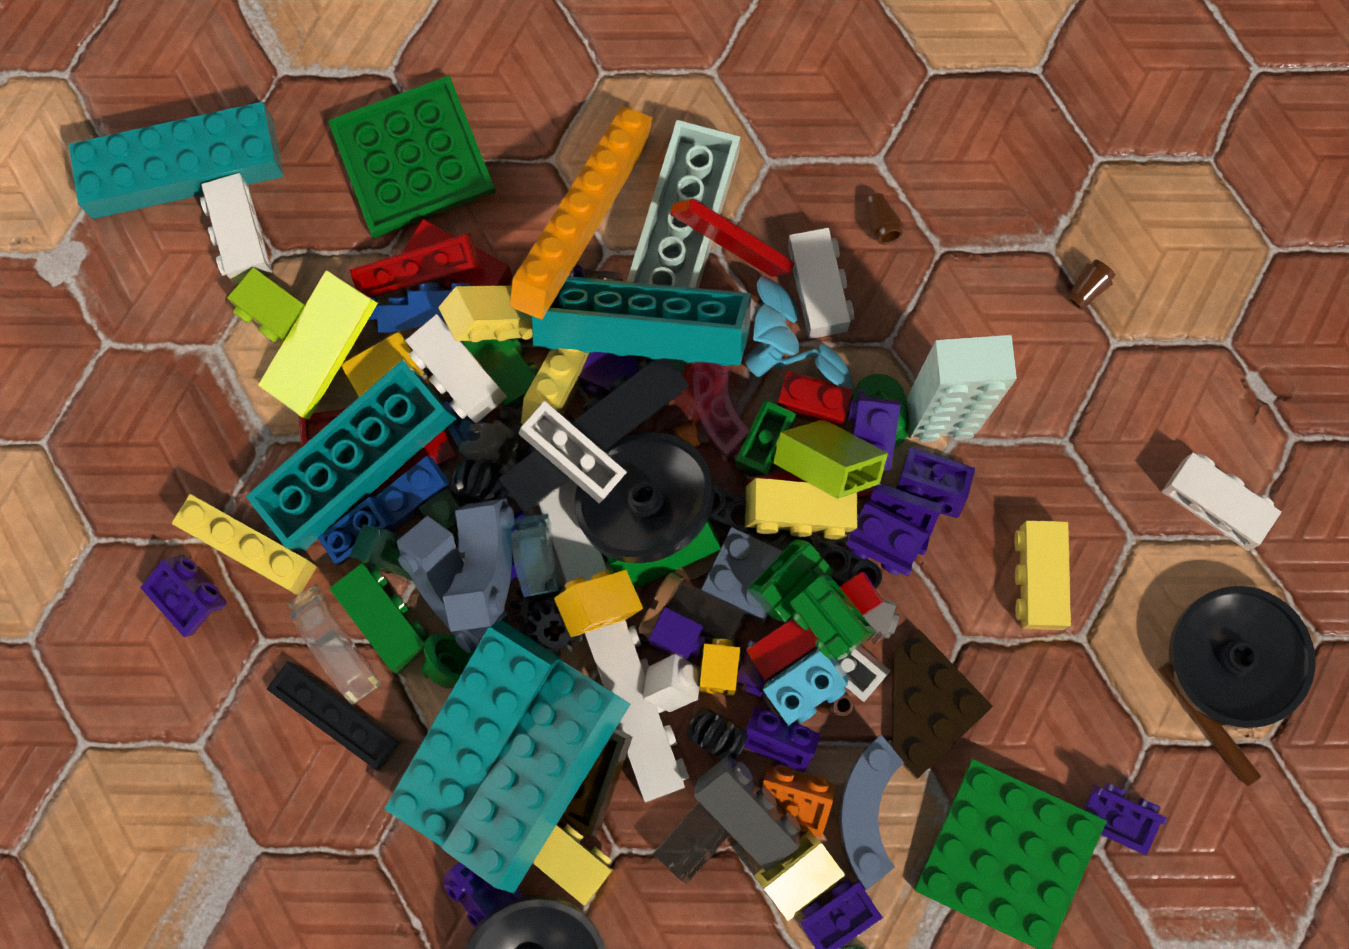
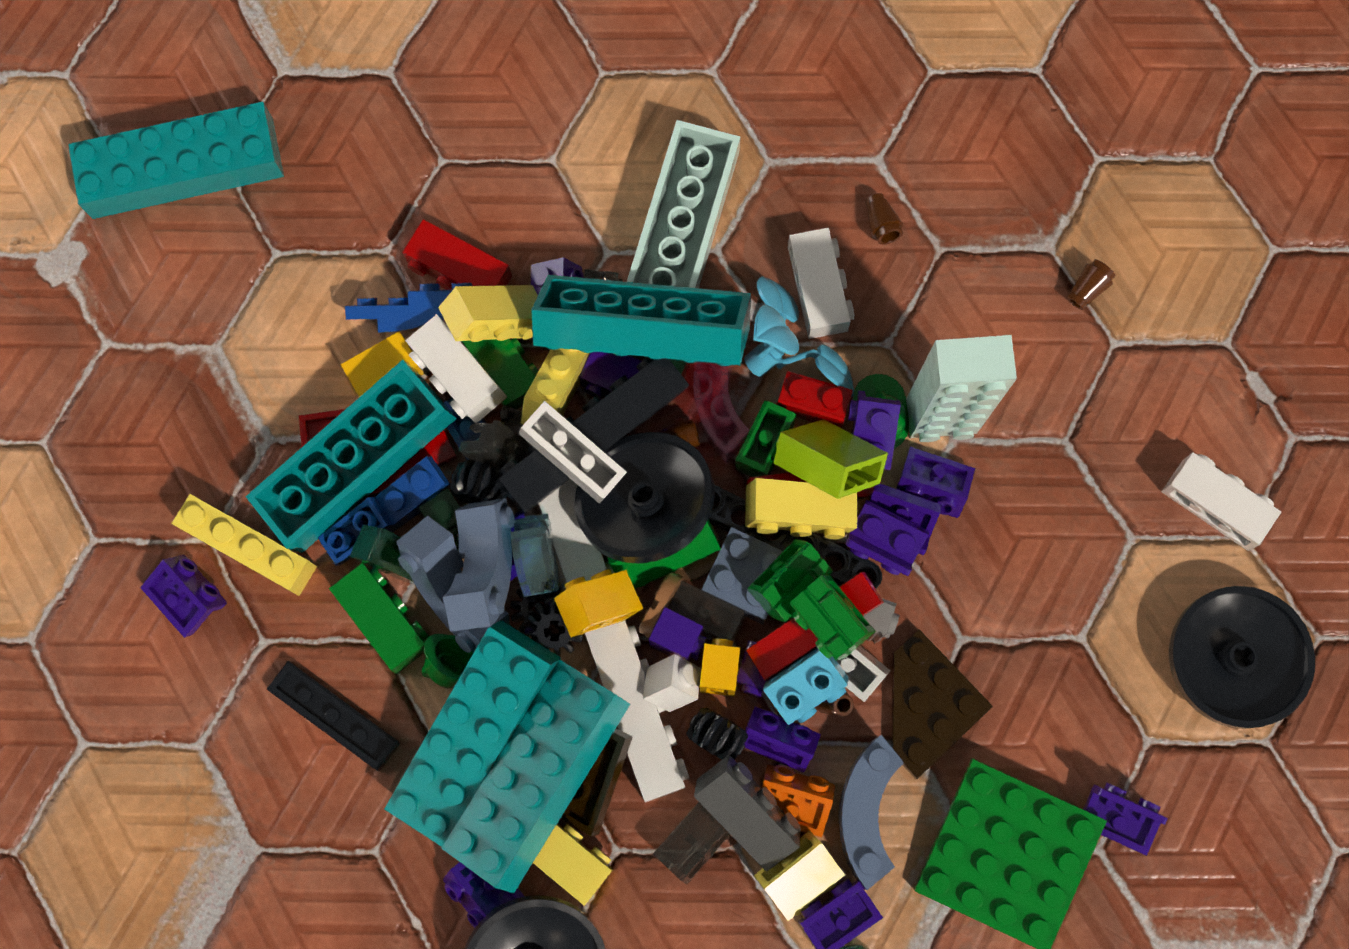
white brick [200,173,273,285] -> none
lime brick [227,268,305,343] -> none
neon yellow tile [258,270,378,419] -> none
clear arch [287,584,381,705] -> none
green plate [328,75,496,239] -> none
red tile [349,233,481,298] -> none
light orange brick [510,105,652,320] -> none
red tile [670,198,795,277] -> none
light yellow brick [1014,521,1071,630] -> none
reddish brown piece [1157,661,1261,786] -> none

